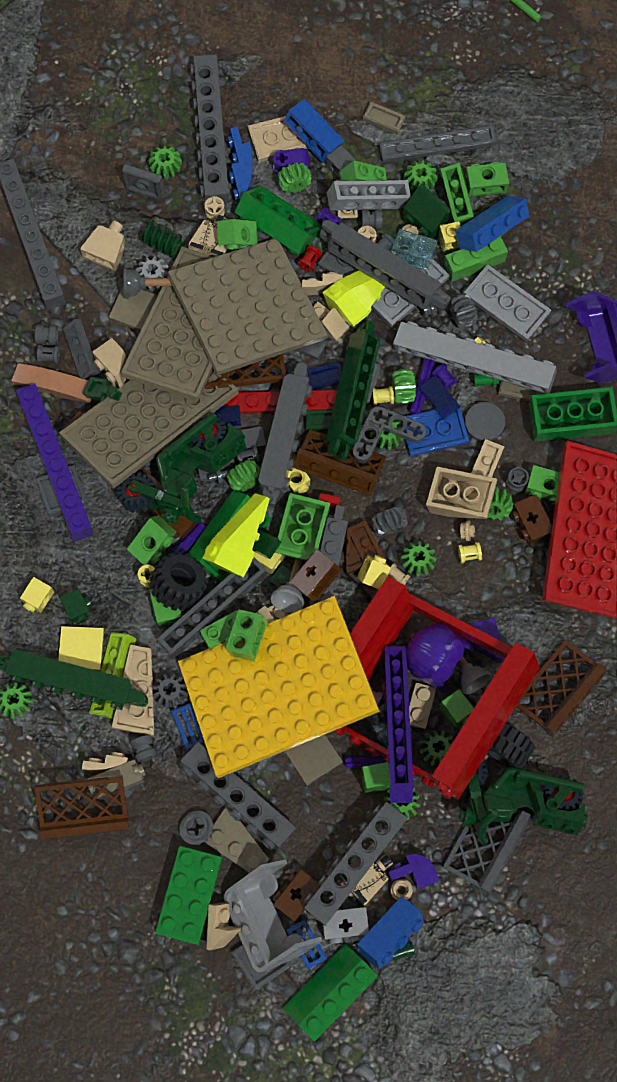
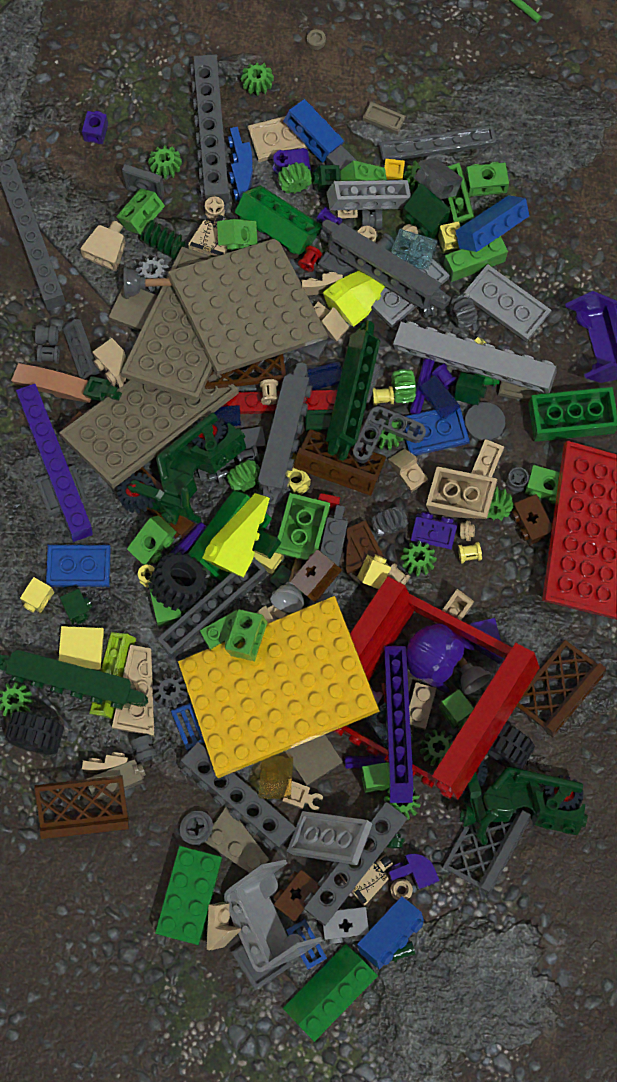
none -> black tyre [5,712,65,755]
none -> blue tile [46,545,111,587]
none -> dark purple brick [82,111,108,144]
none -> bright green brick [116,188,165,235]
none -> bright green gear [241,61,274,96]
none -> clear yellow plate [259,756,294,800]
none -> tan bush [260,379,279,405]
none -> tan plate [282,780,323,811]
none -> light grey plate [287,811,372,865]
none -> dark tan tile [307,29,326,50]
none -> dark green brick [312,165,340,190]
none -> yellow plate [384,159,405,180]
none -> dark green plate [386,834,405,848]
none -> tan slope [388,449,428,493]
none -> dark purple bracket [411,511,457,550]
none -> flat silver brick [414,157,463,199]
none -> tan slope [435,589,474,624]
none -> dark green brick [455,372,487,405]

